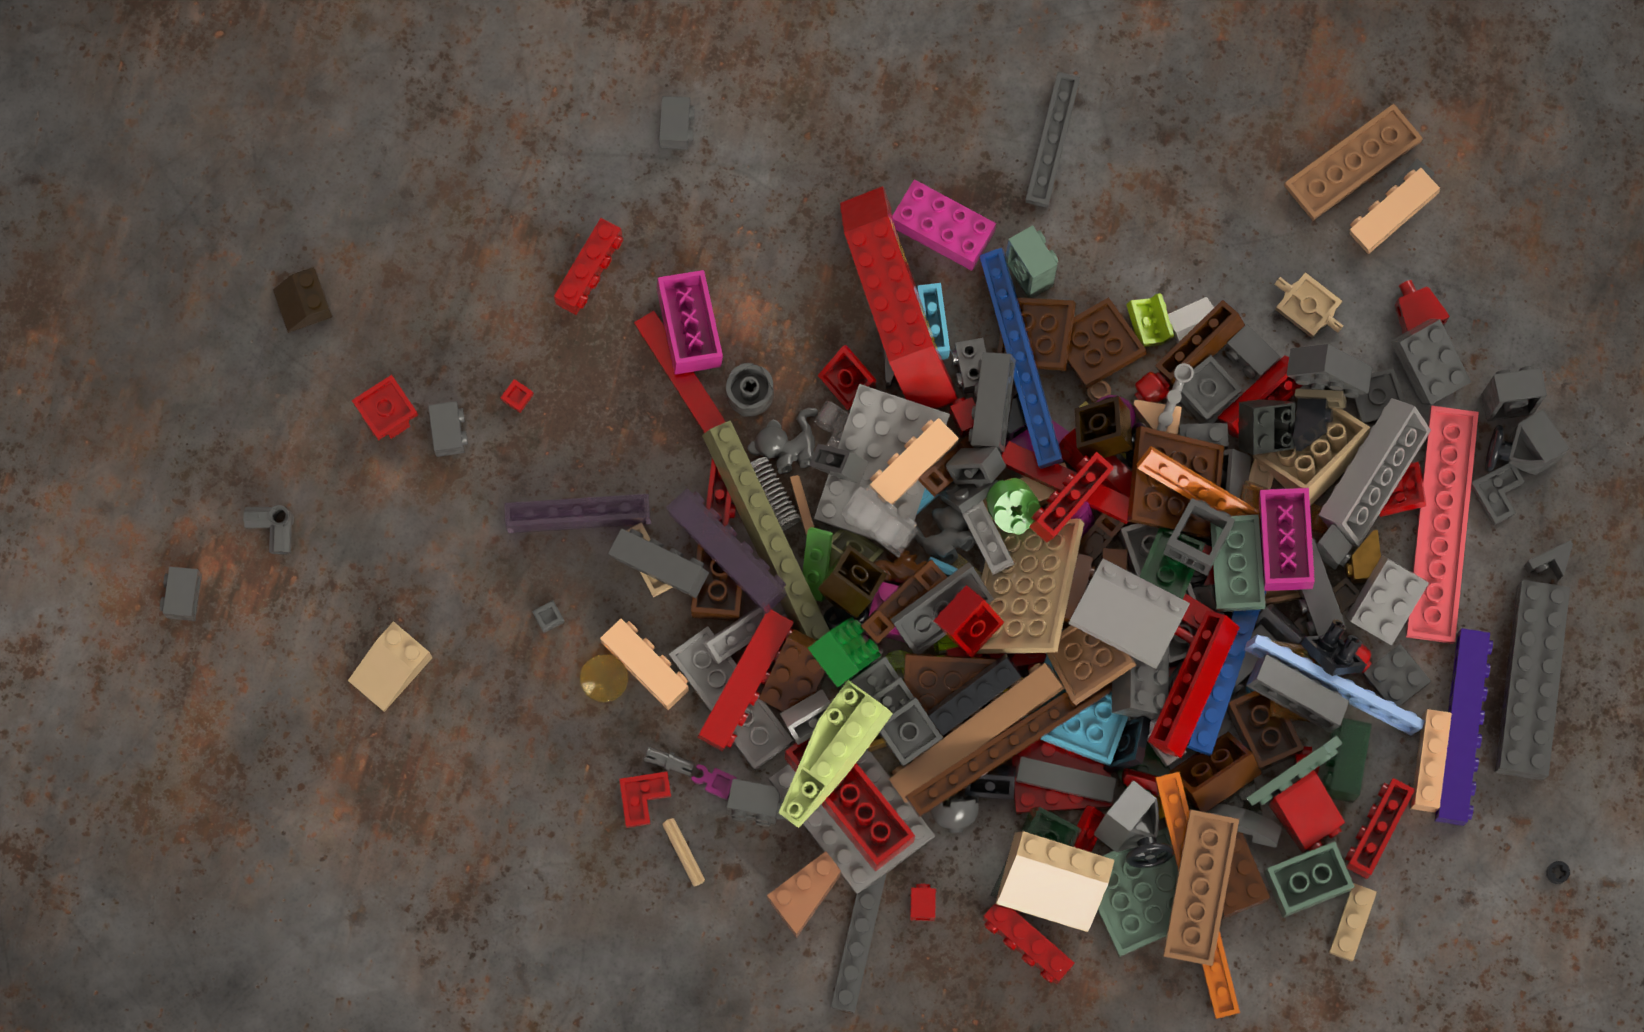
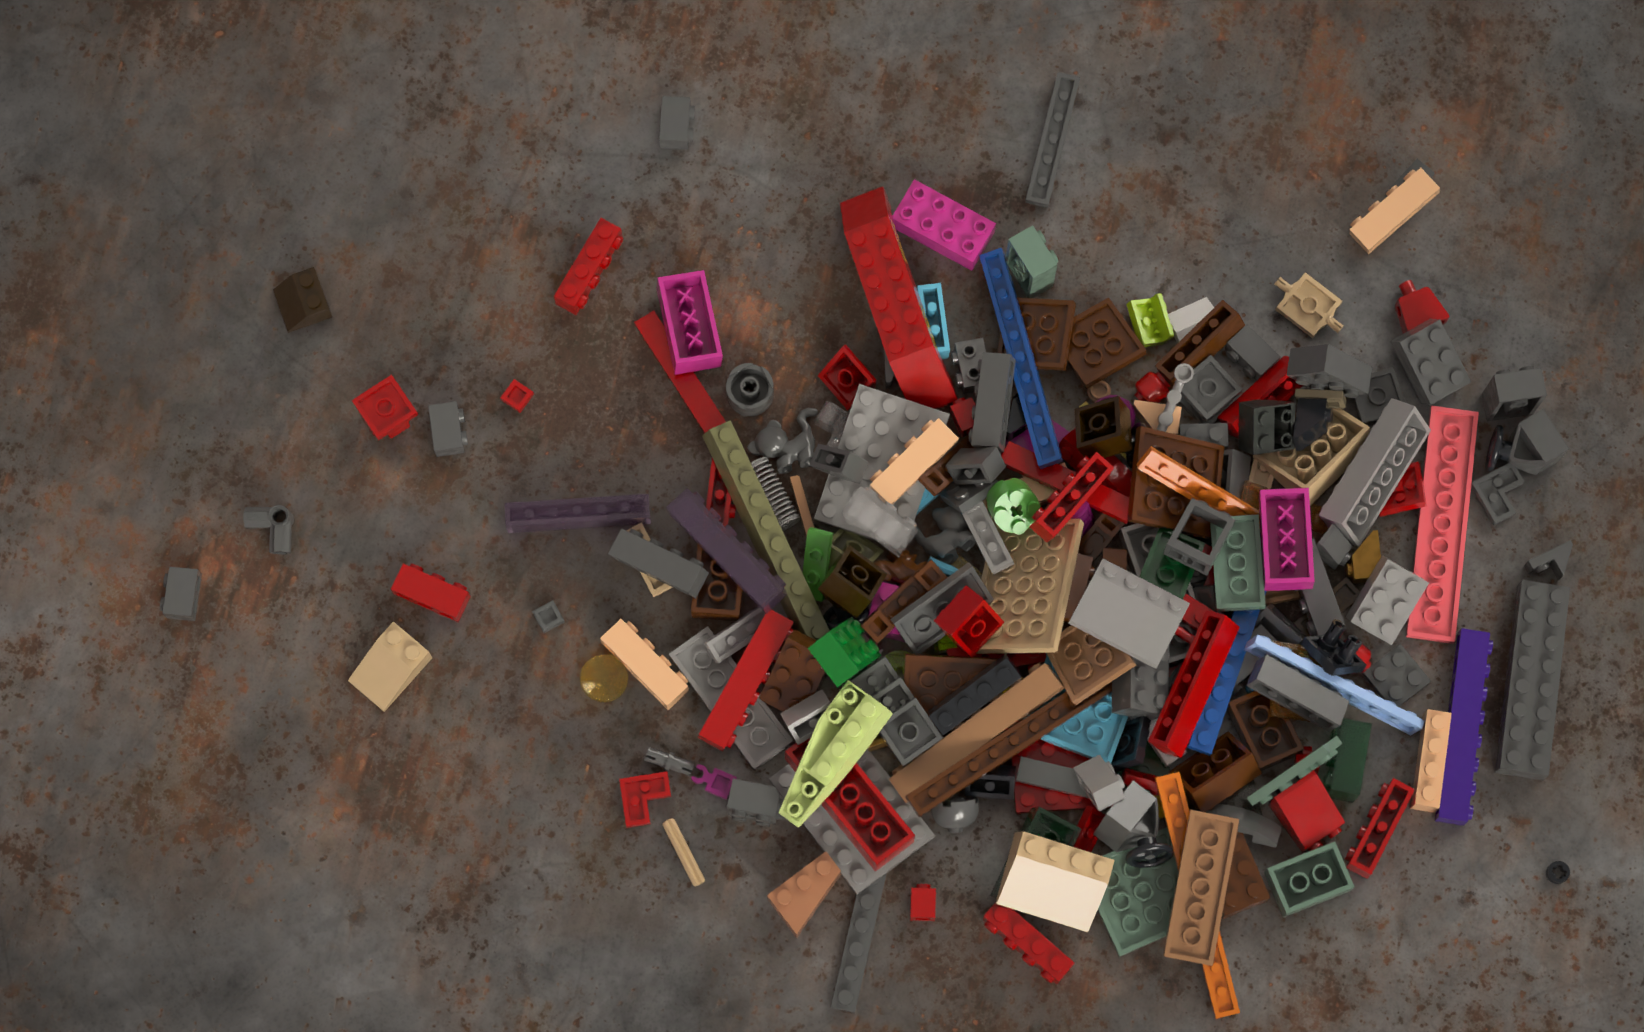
medium nougat plate [1284,104,1423,221] -> none
tan plate [1329,883,1377,962] -> none
none -> red brick [391,563,470,623]
none -> light grey brick [1074,755,1125,811]

